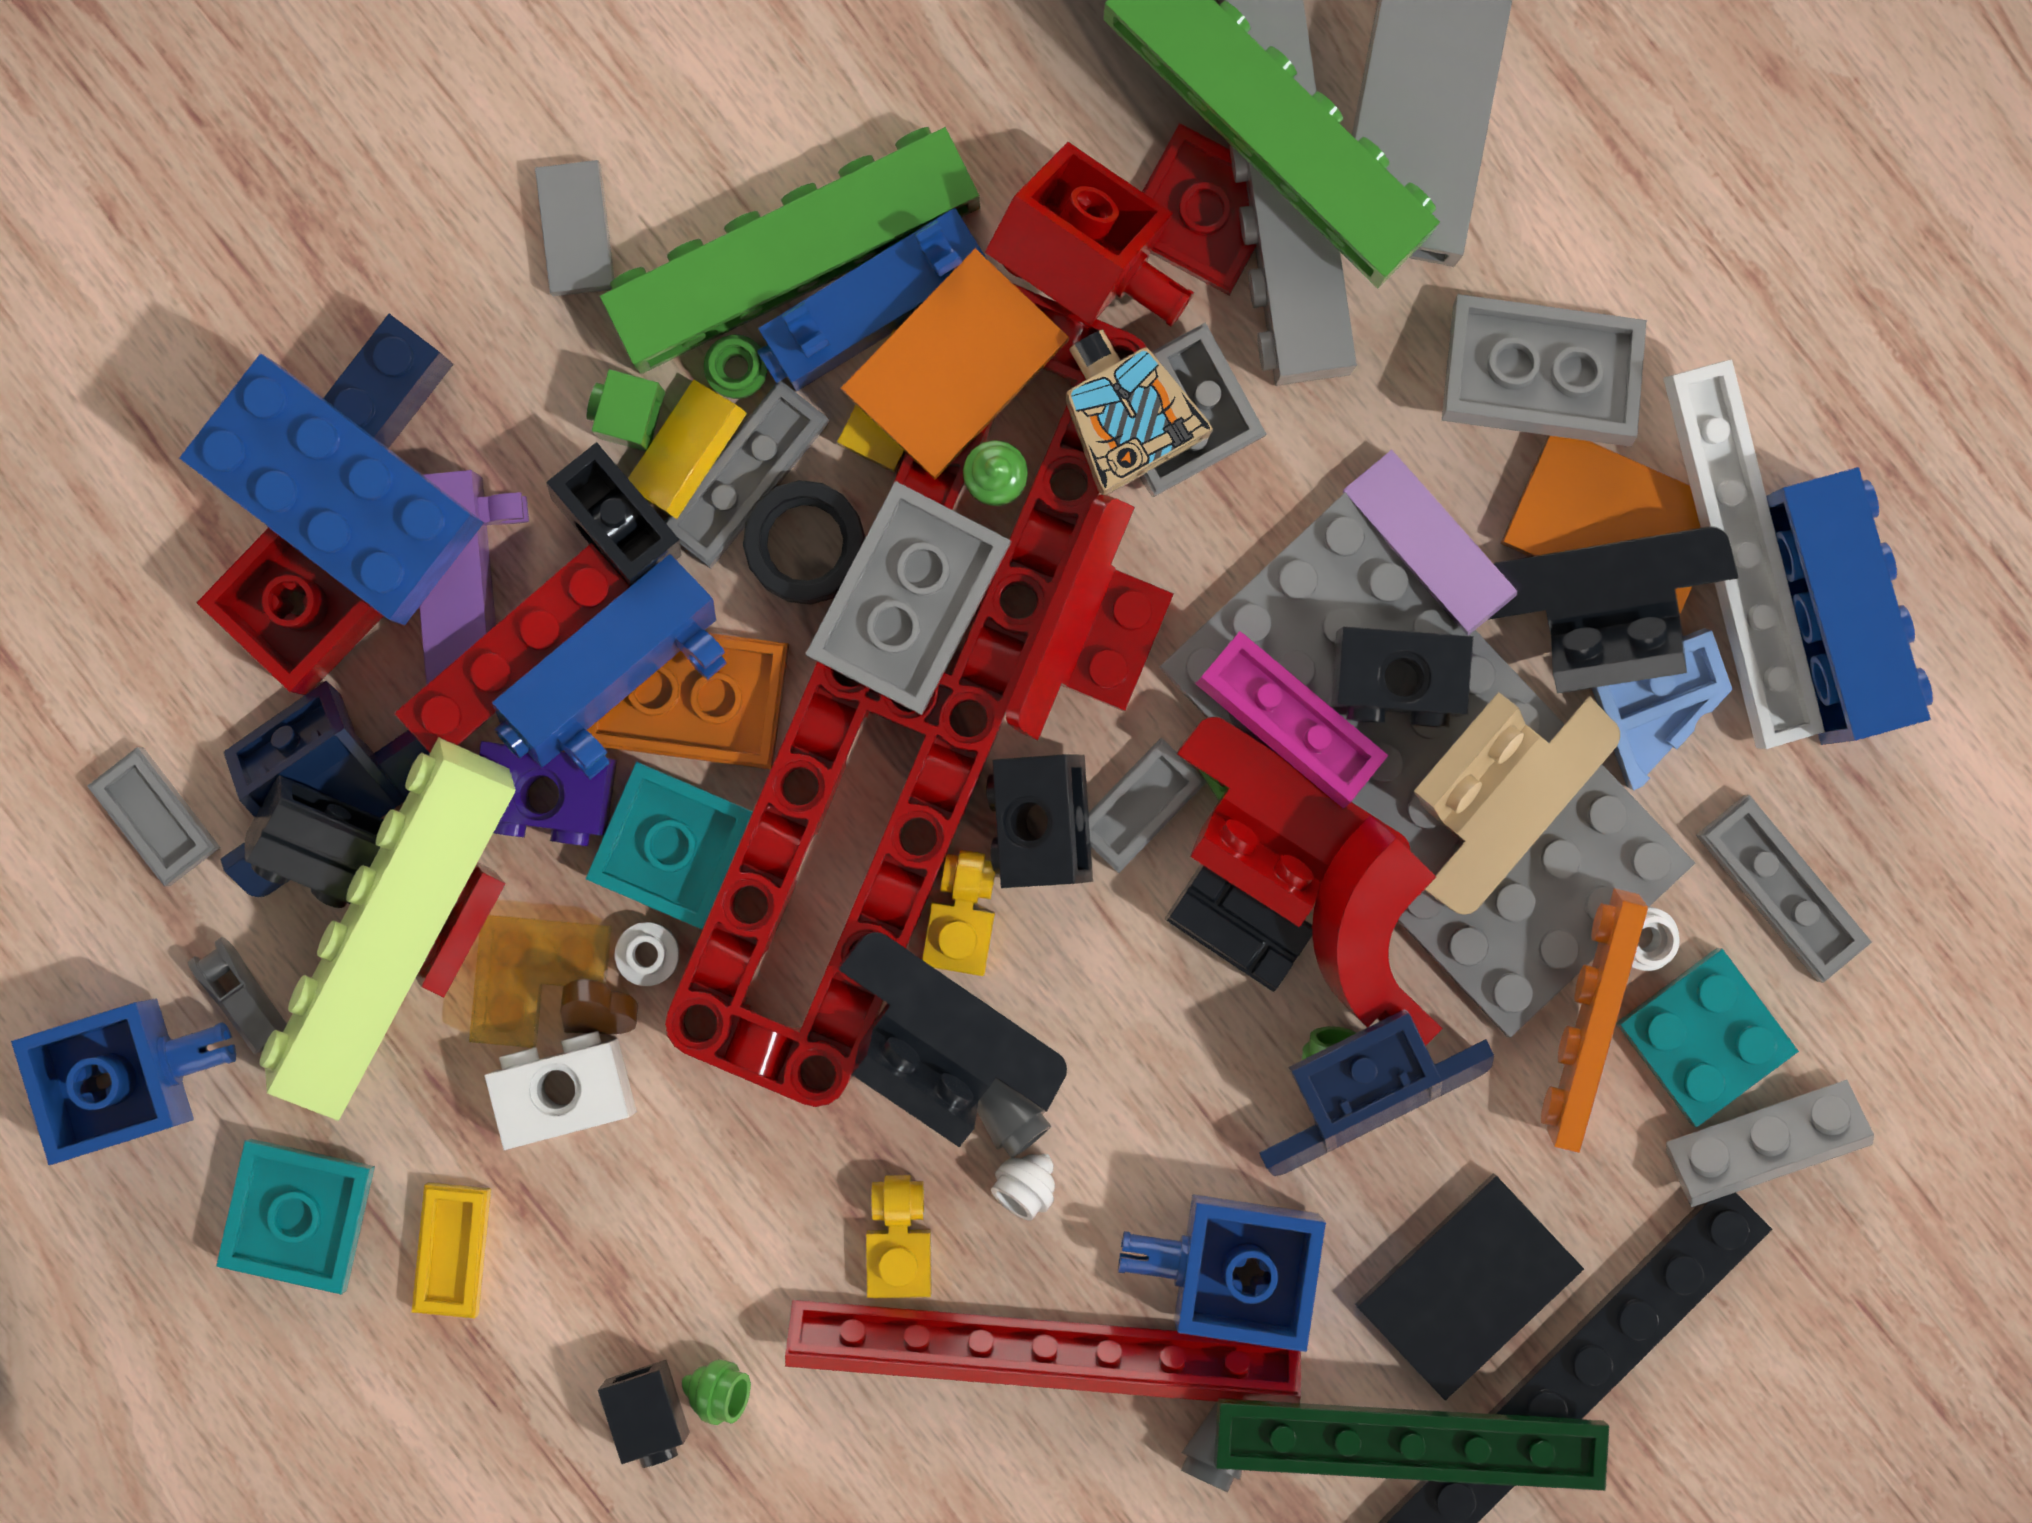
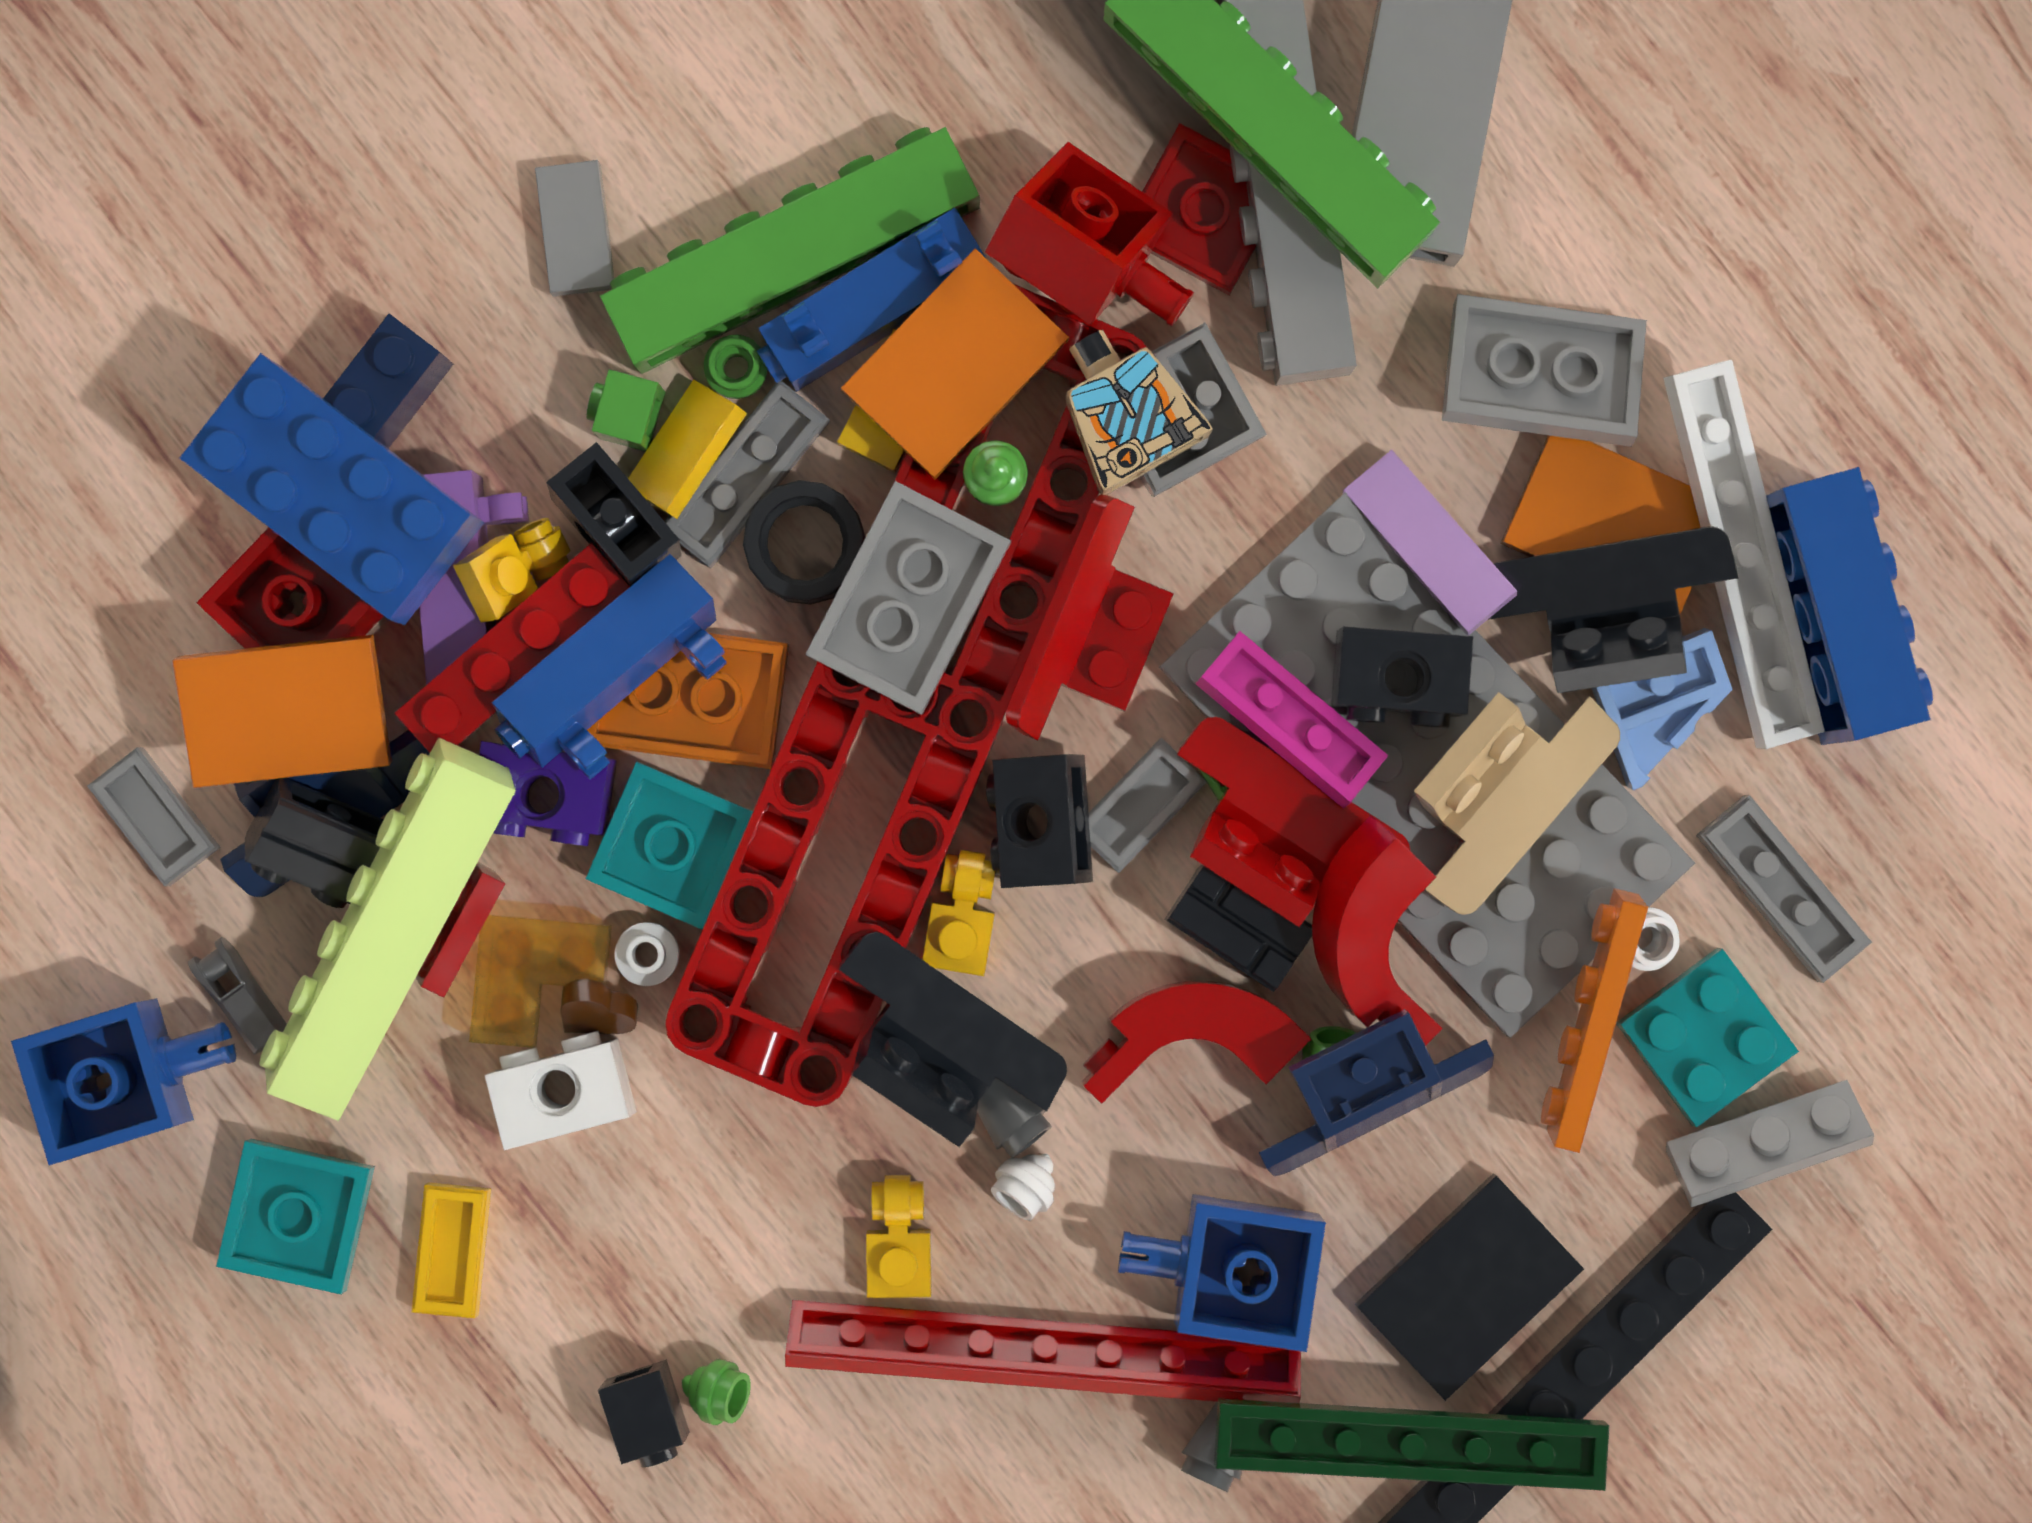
none -> orange tile [172,634,392,788]
none -> yellow plate [453,518,571,623]
none -> red arch [1082,980,1311,1104]

